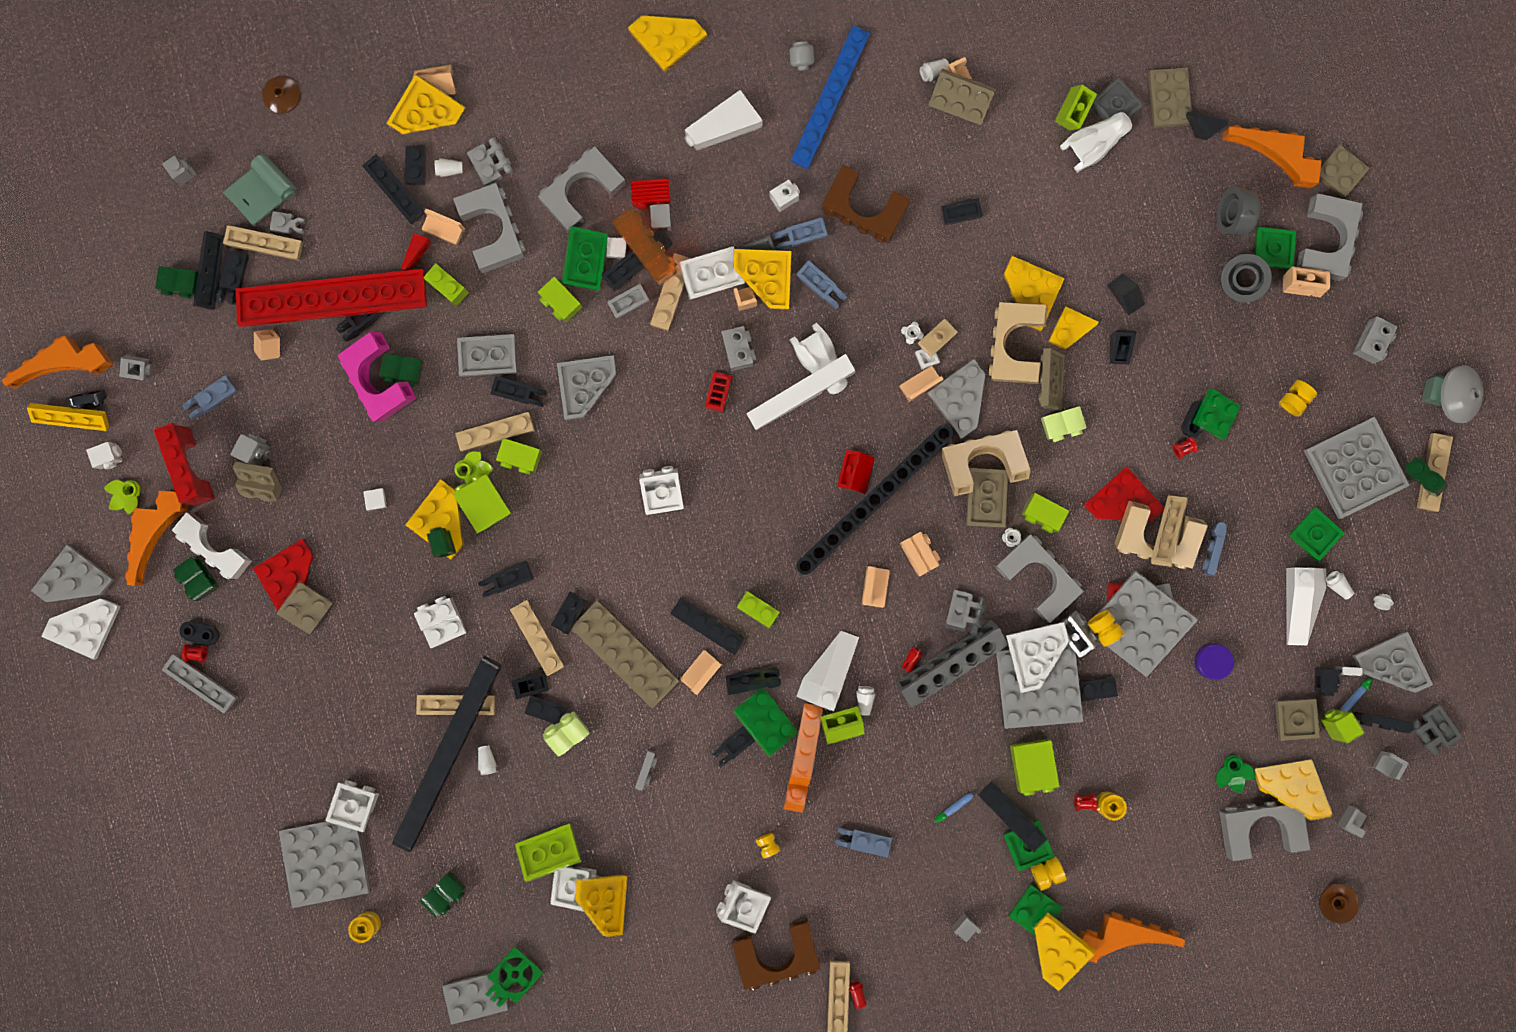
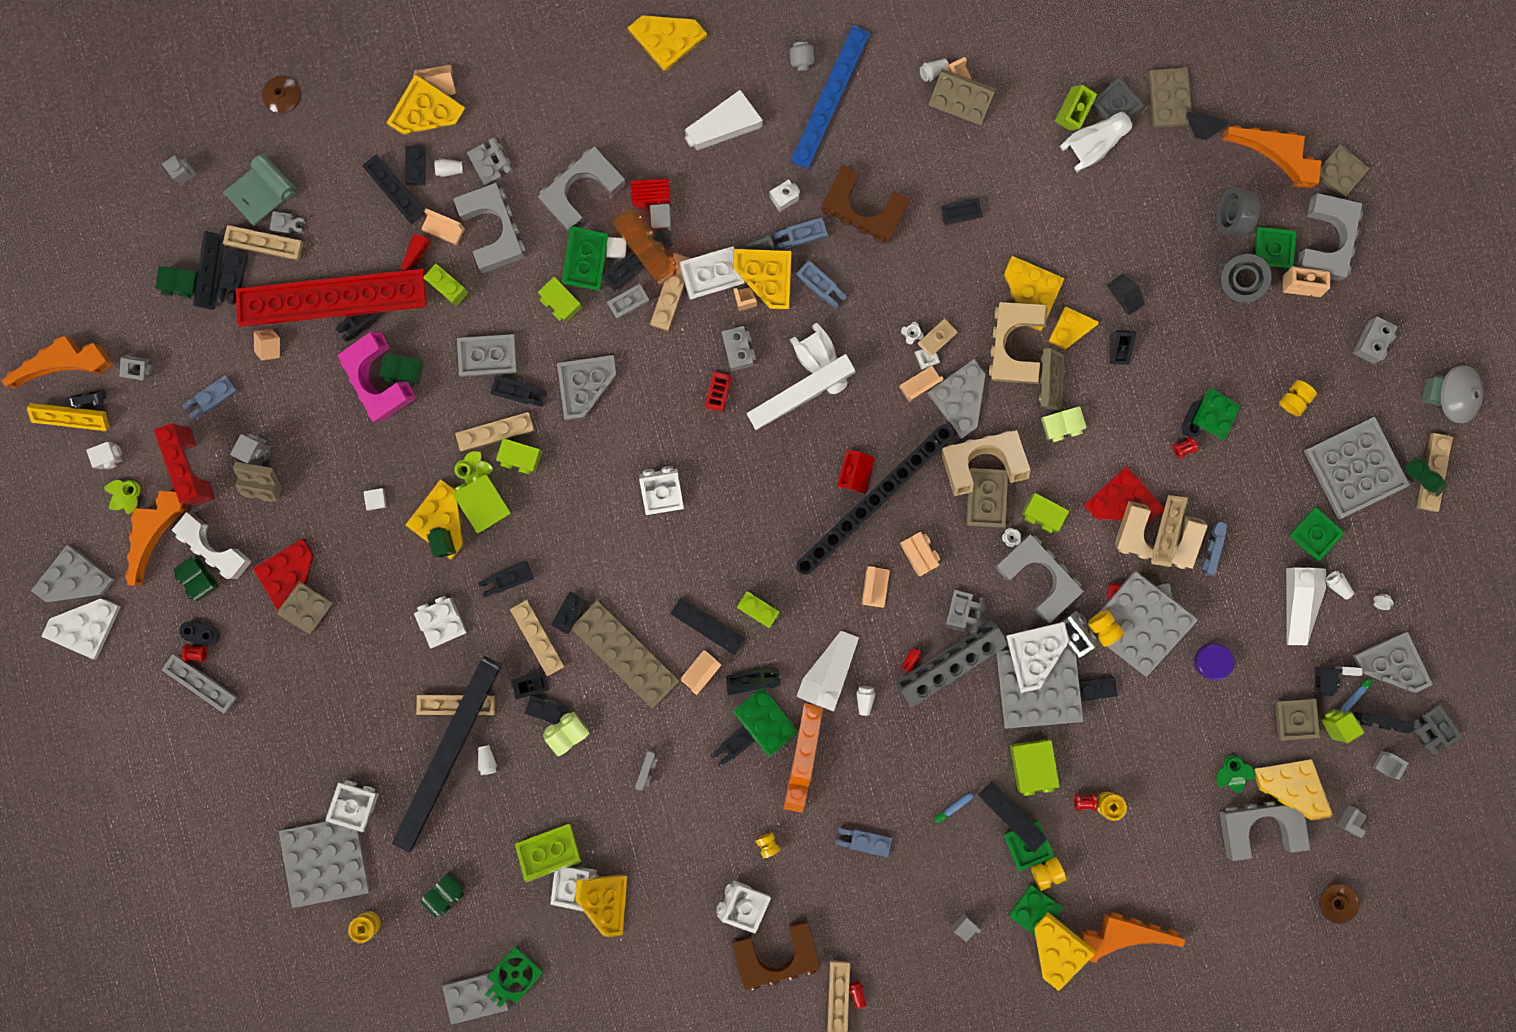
lime brick [820,706,865,744] -> none

